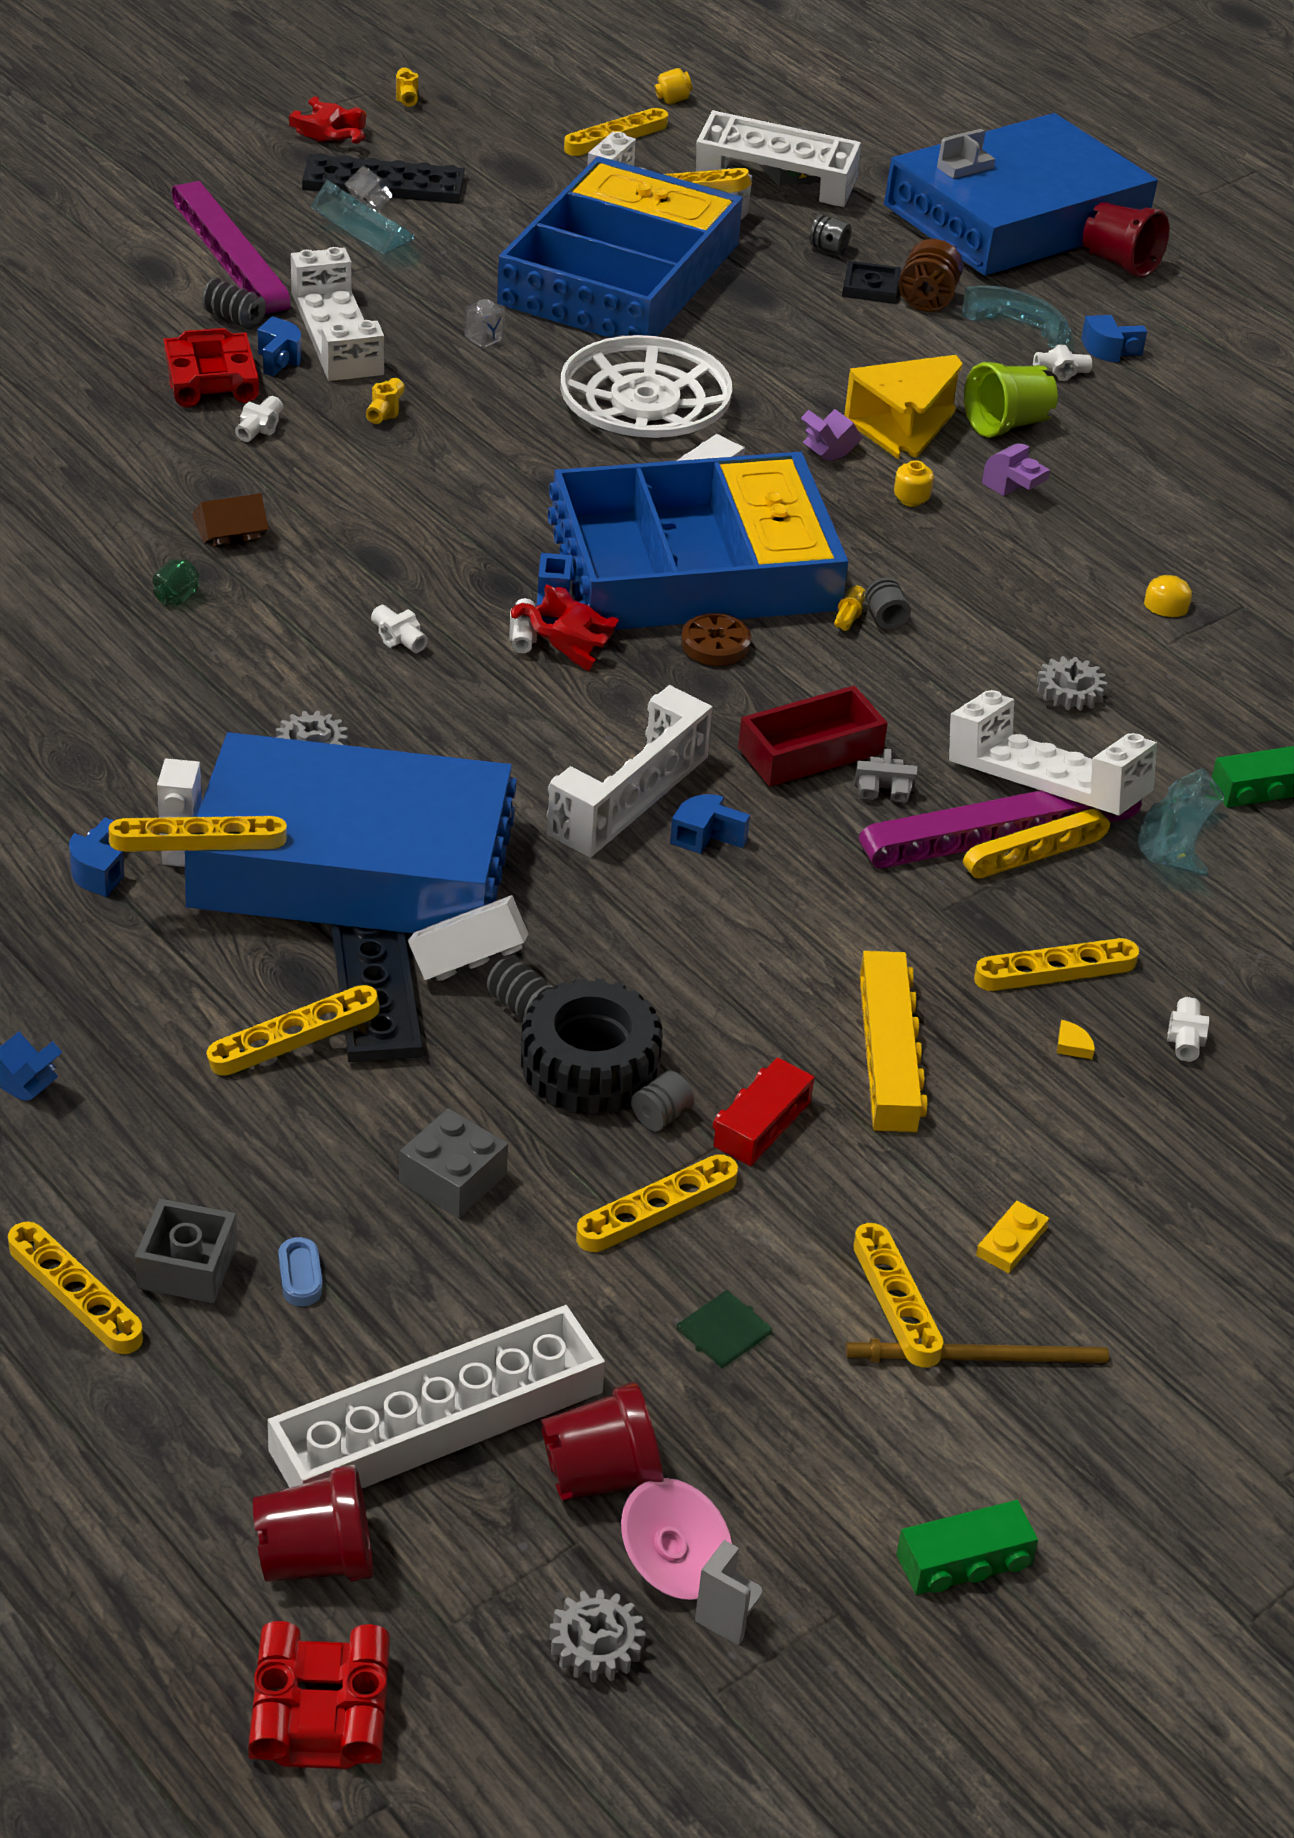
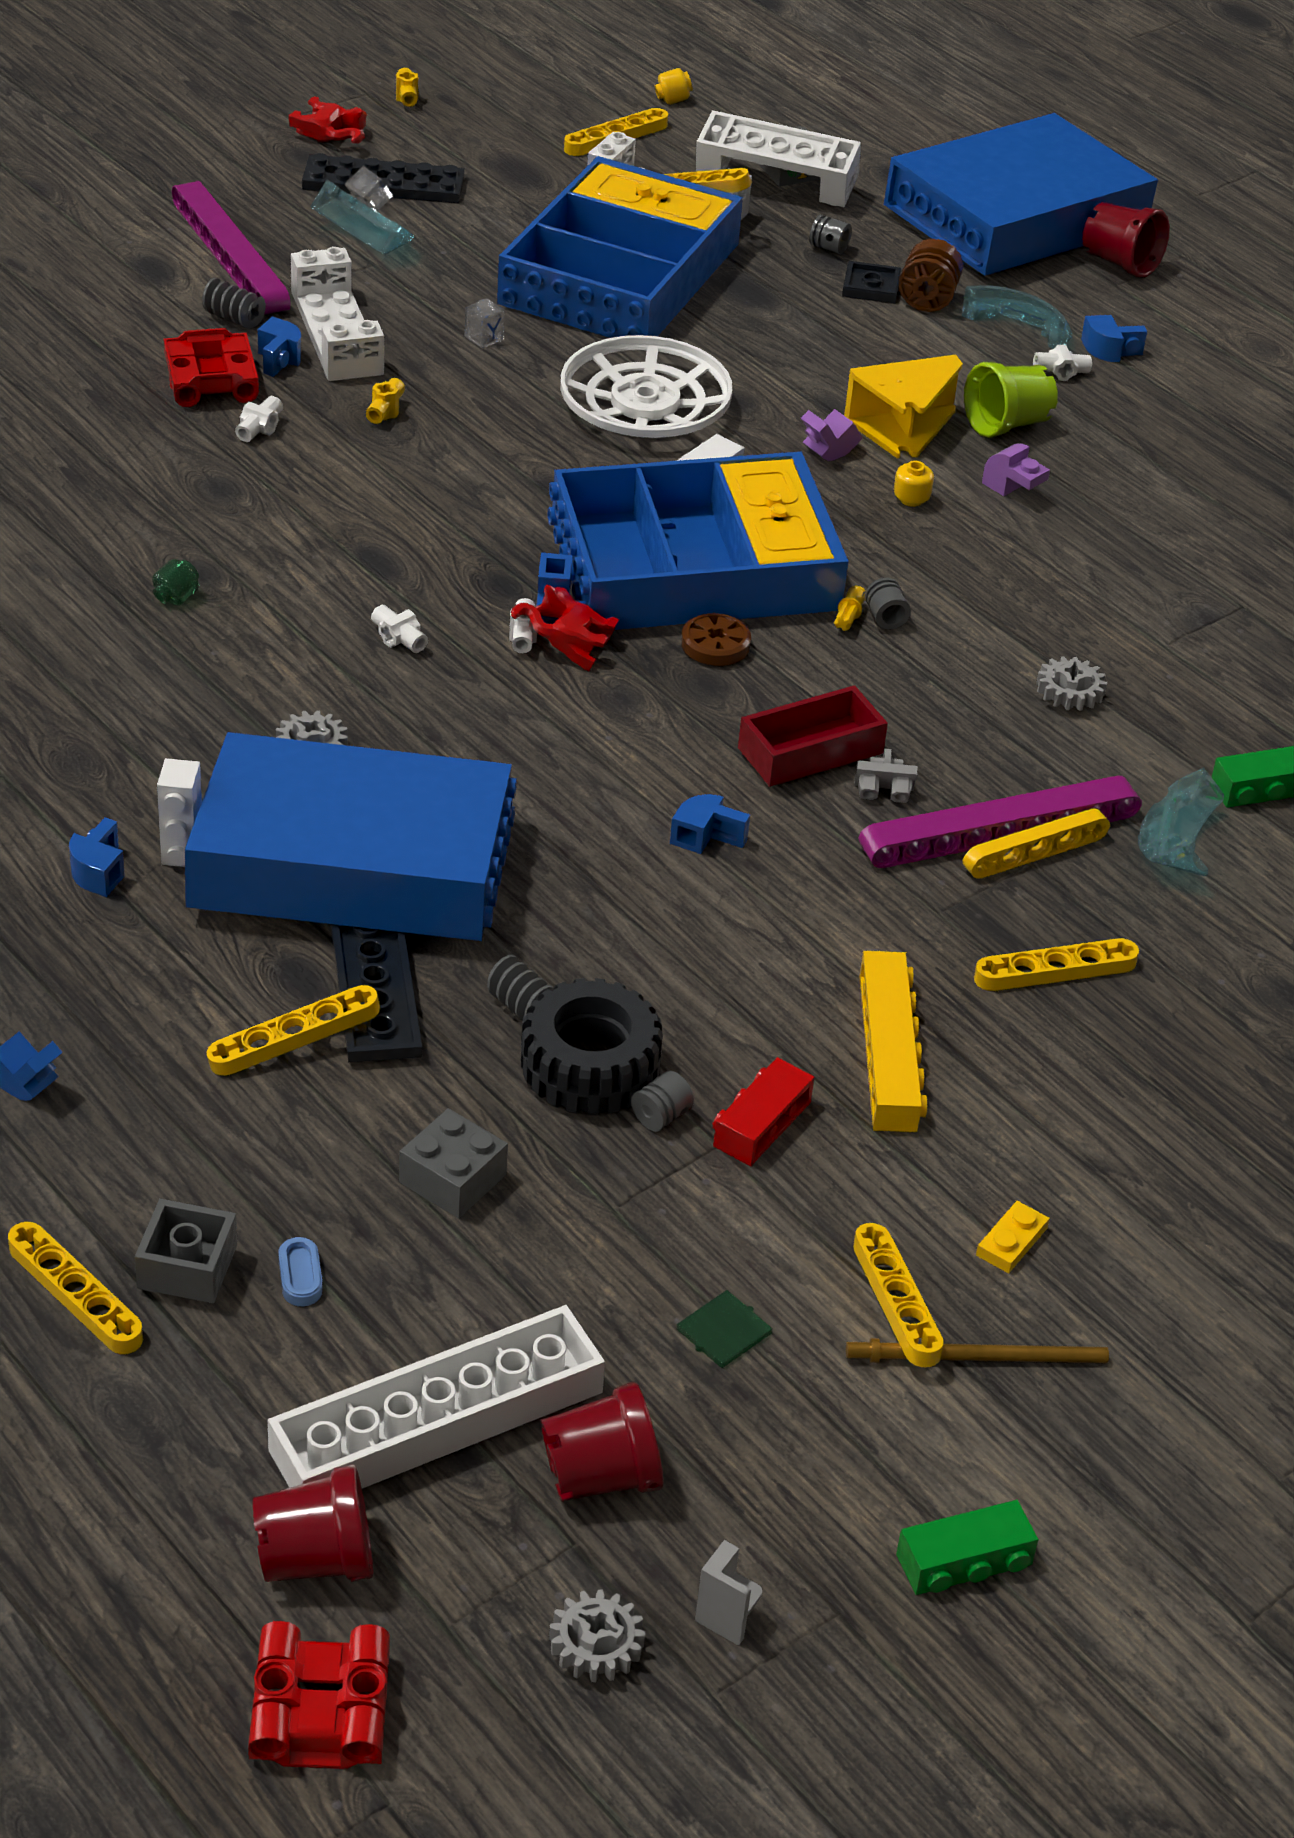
yellow beam [109,816,287,852] -> none
reddish brown slope [192,493,269,547] -> none
white brick [408,895,529,981] -> none
white plate [546,685,713,858] -> none
yellow beam [576,1154,738,1252] -> none
bright pink hat [621,1478,732,1600] -> none
light grey panel [937,129,995,179] -> none
white plate [949,690,1157,815] -> none
yellow tile [1057,1020,1094,1059] -> none
yellow hair [1144,575,1192,617] -> none
white axle [1167,997,1209,1062] -> none

